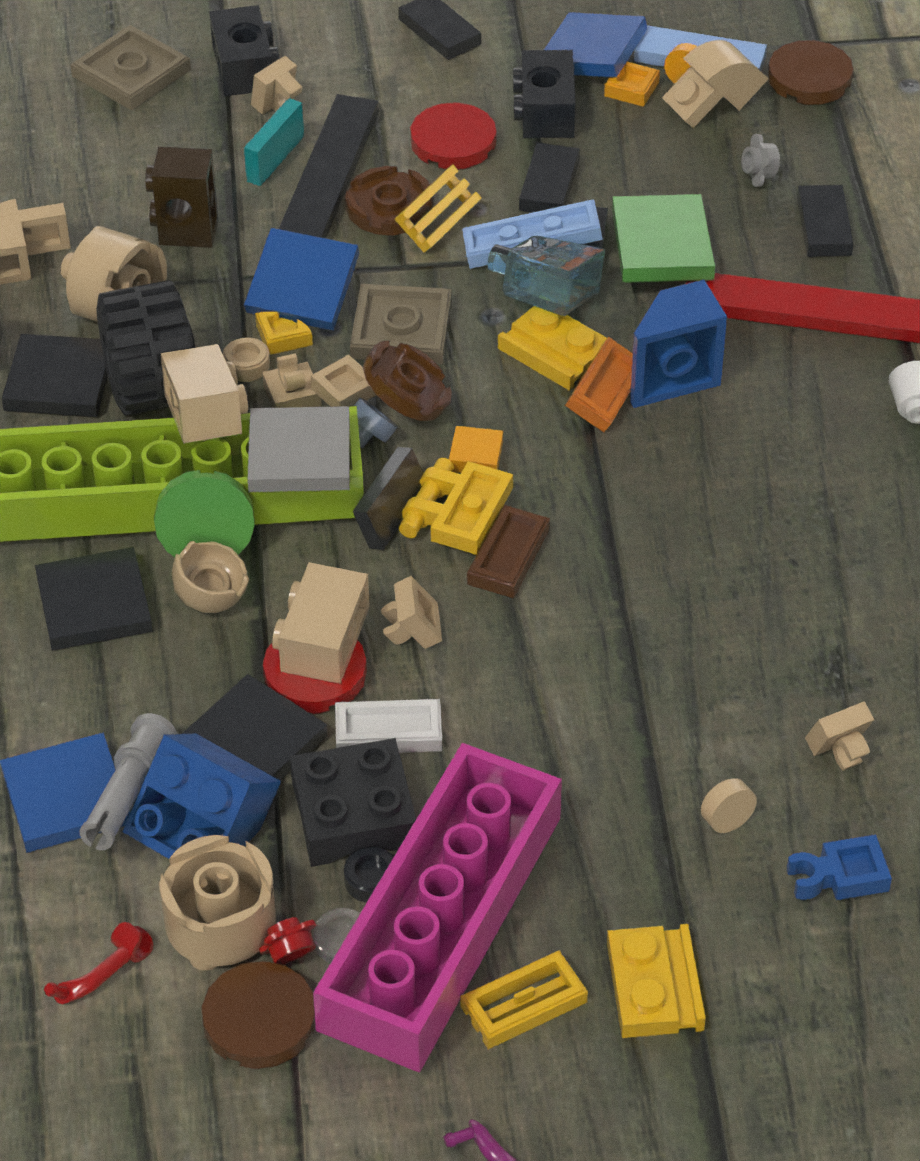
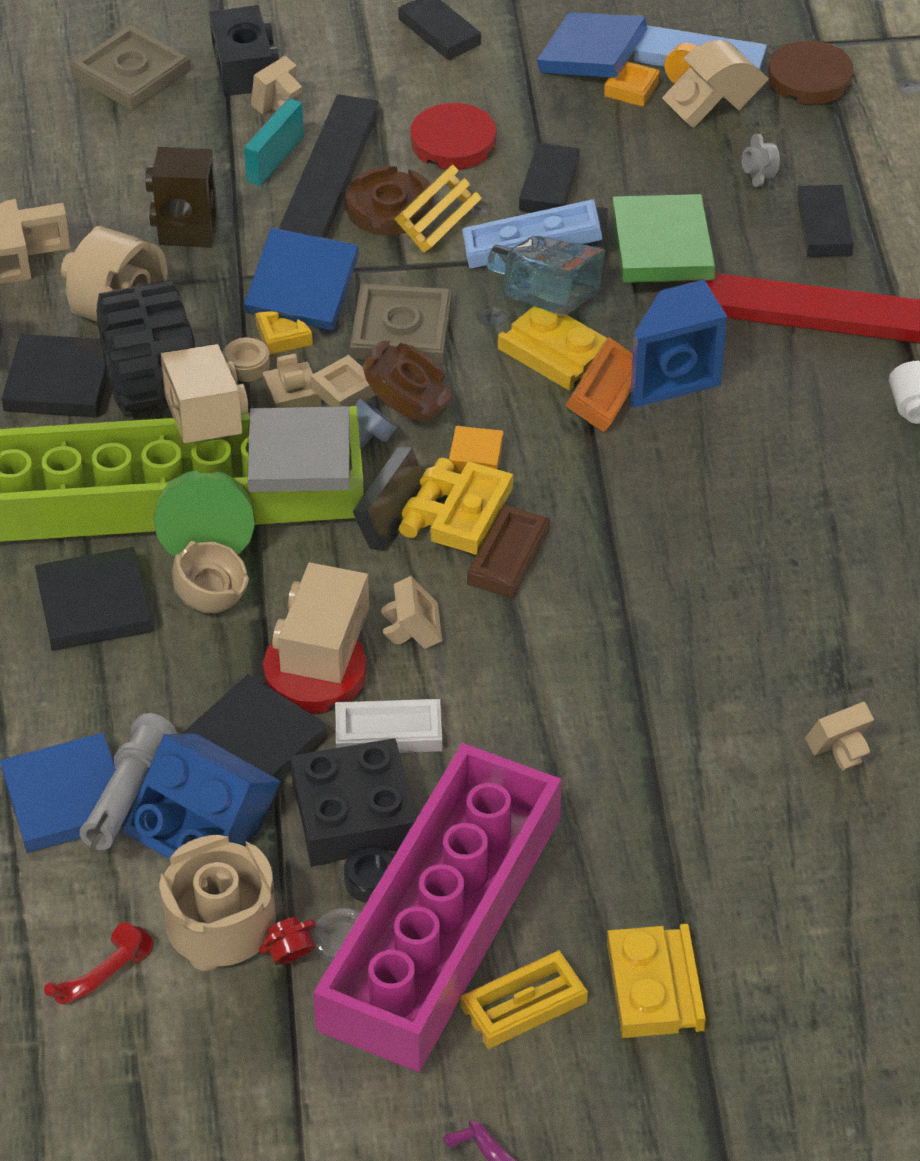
reddish brown tile [202,961,316,1069] -> none
black brick [513,50,575,138] -> none
tan tile [701,778,757,833] -> none
blue plate [786,835,892,900] -> none

